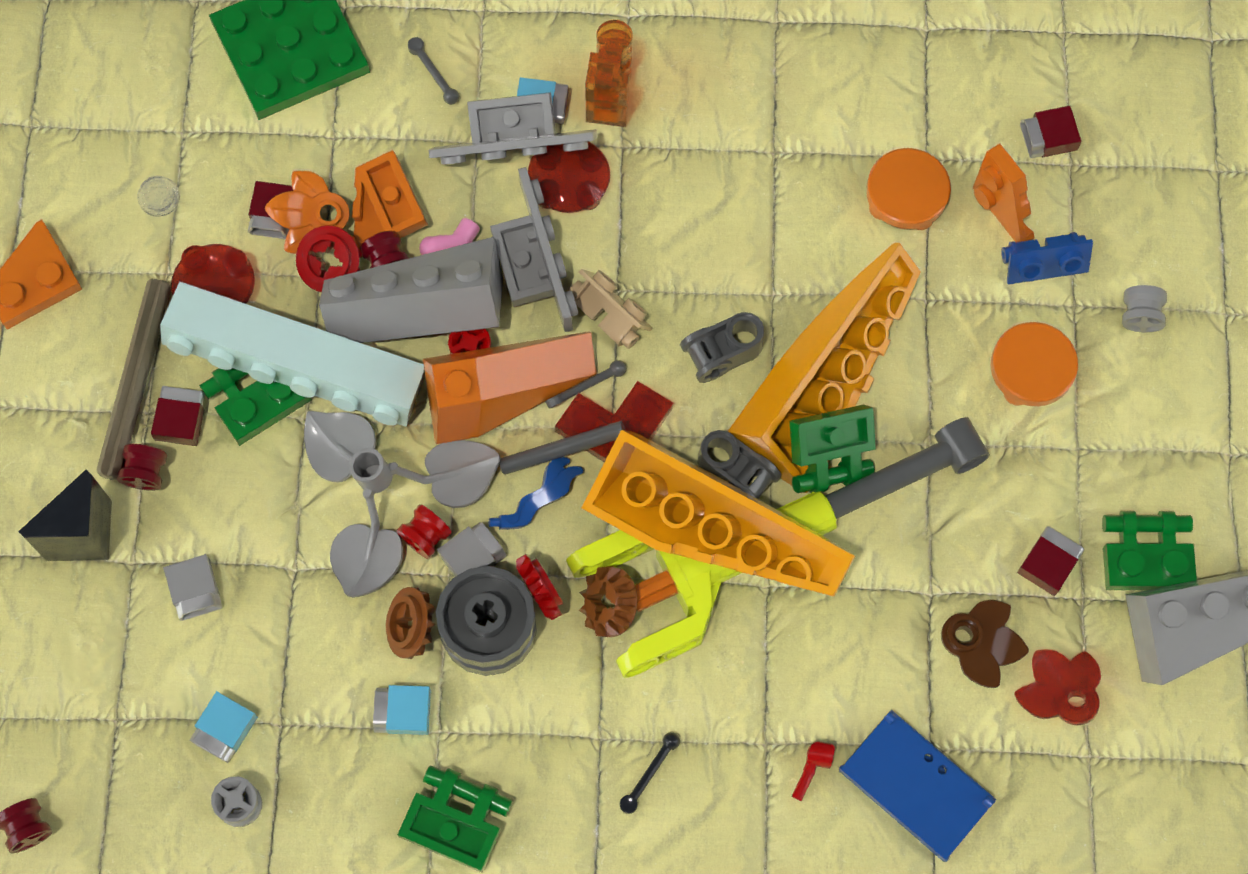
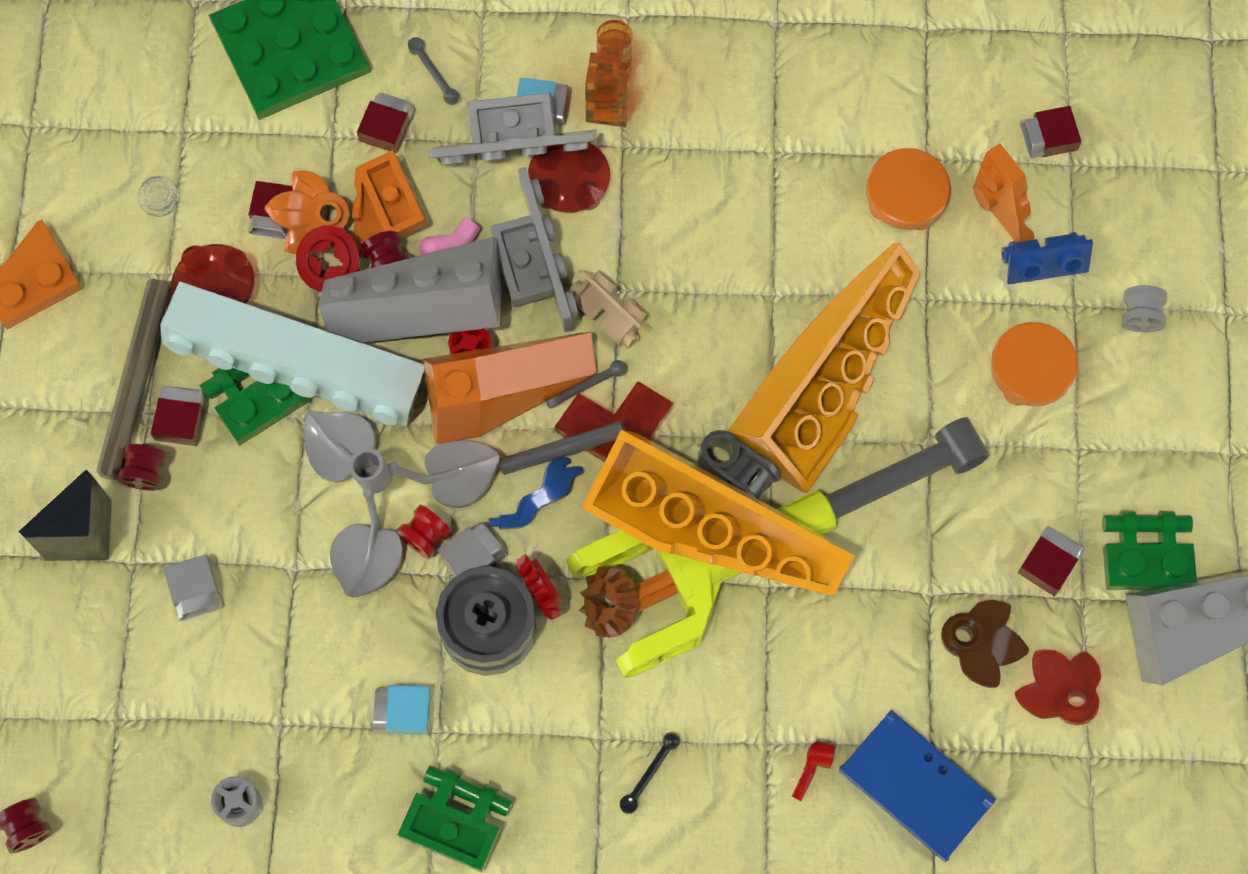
medium azure piece [190,691,258,763] -> none
dark orange gear [386,587,436,659] -> none
dark grey piece [680,312,764,383] -> none
green plate [789,404,876,493] -> none
none -> dark red piece [357,92,414,154]

